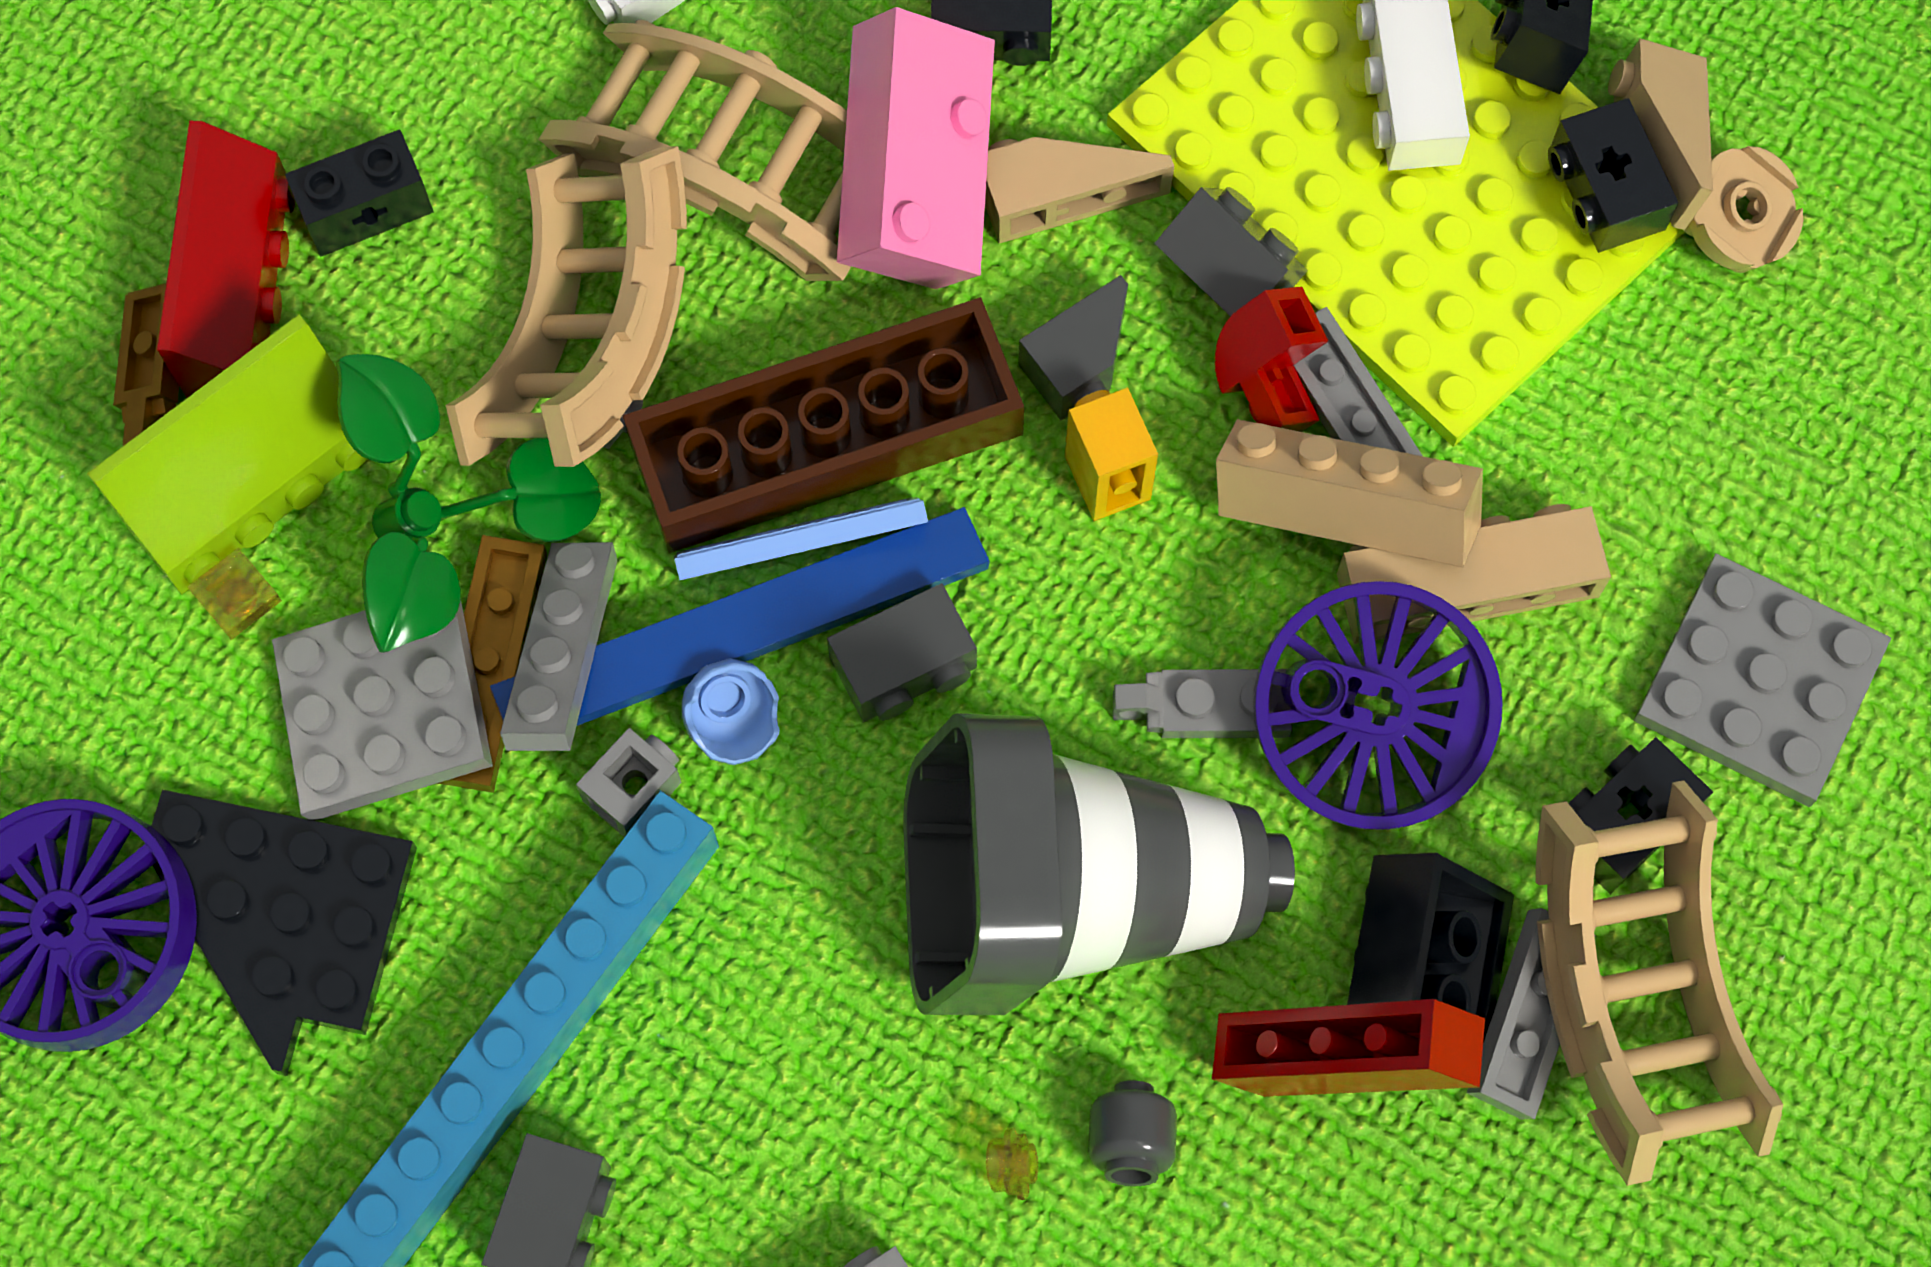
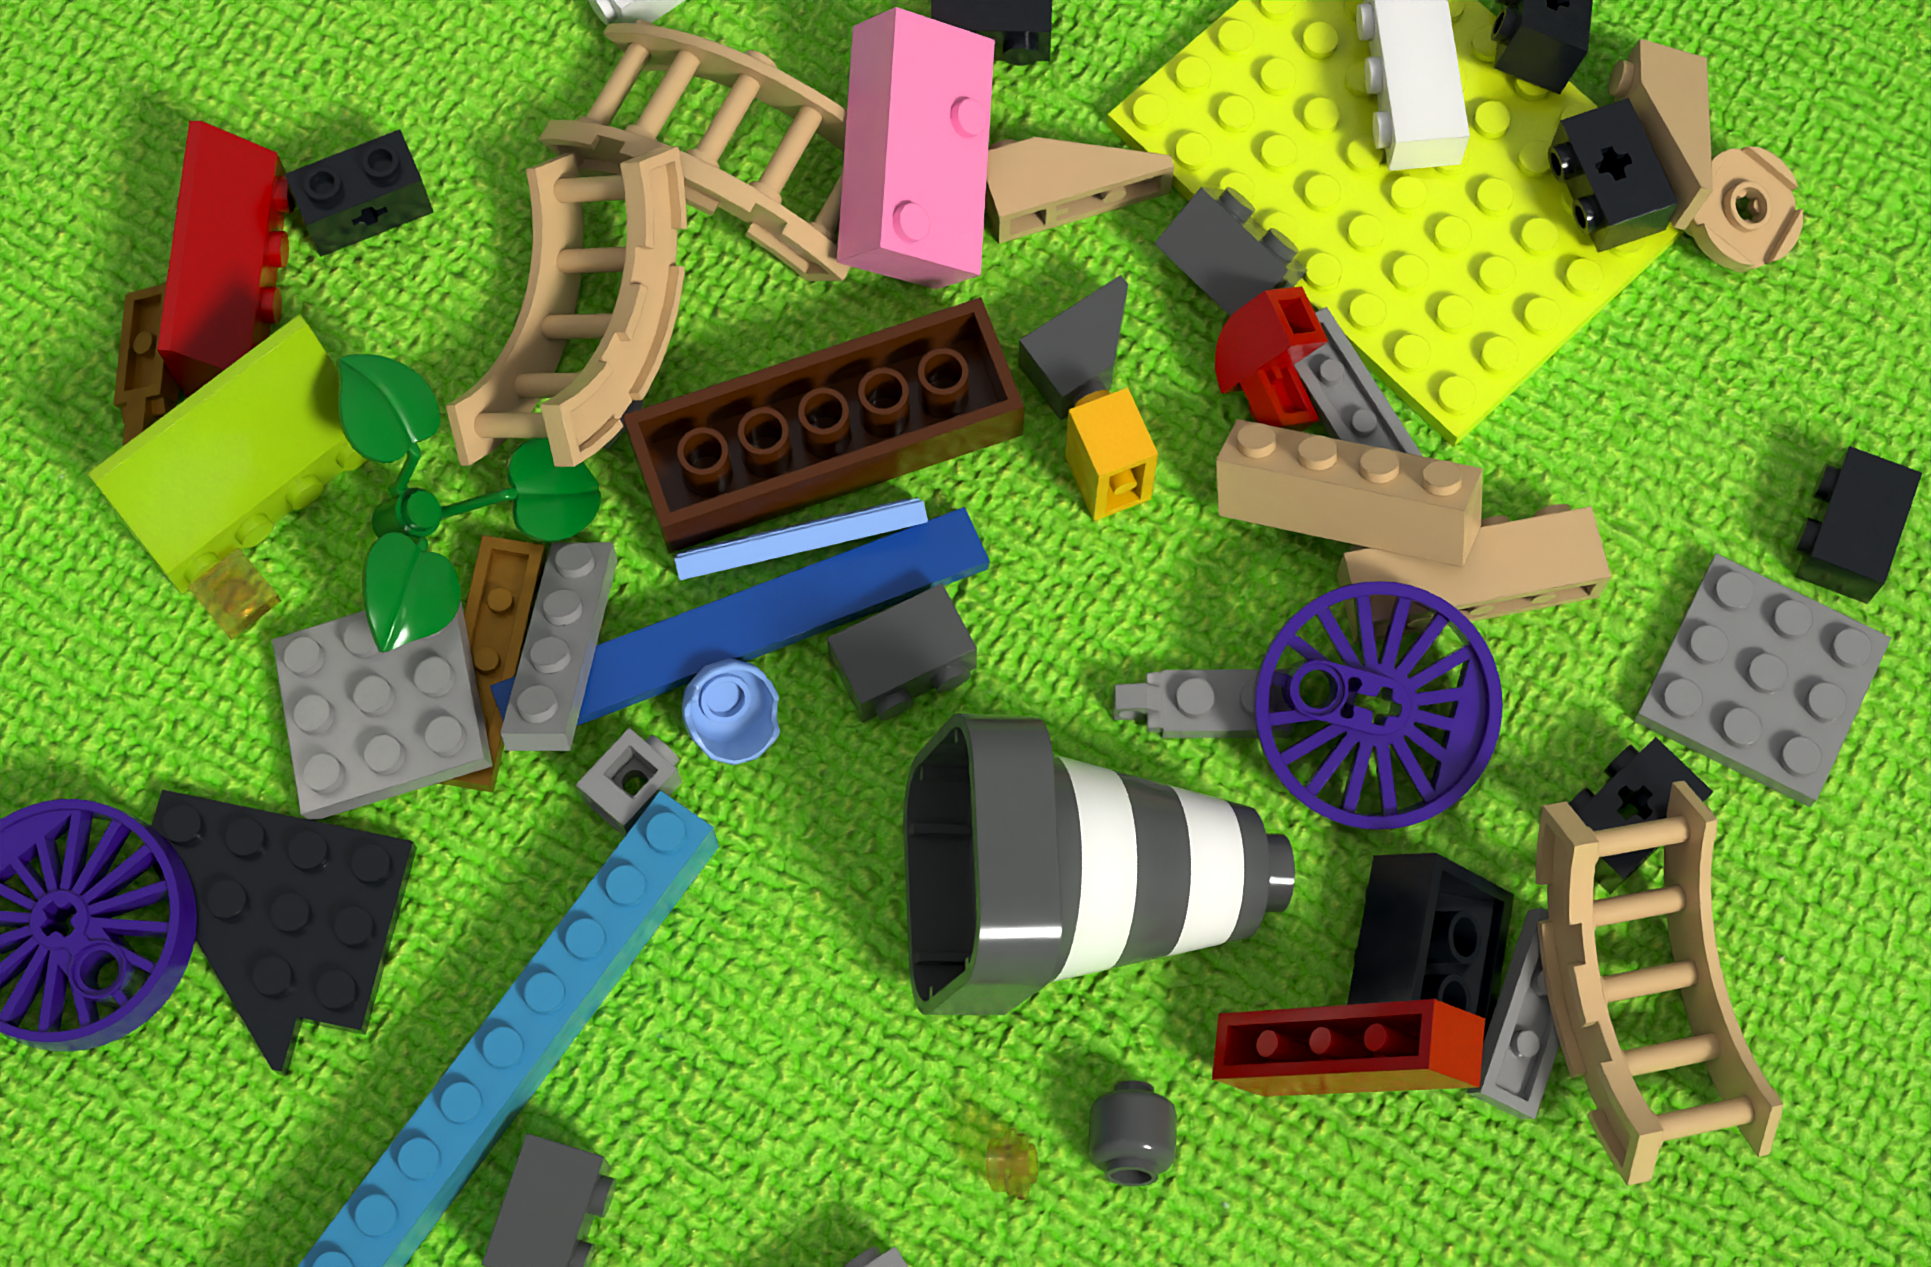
none -> black brick [1793,446,1922,604]

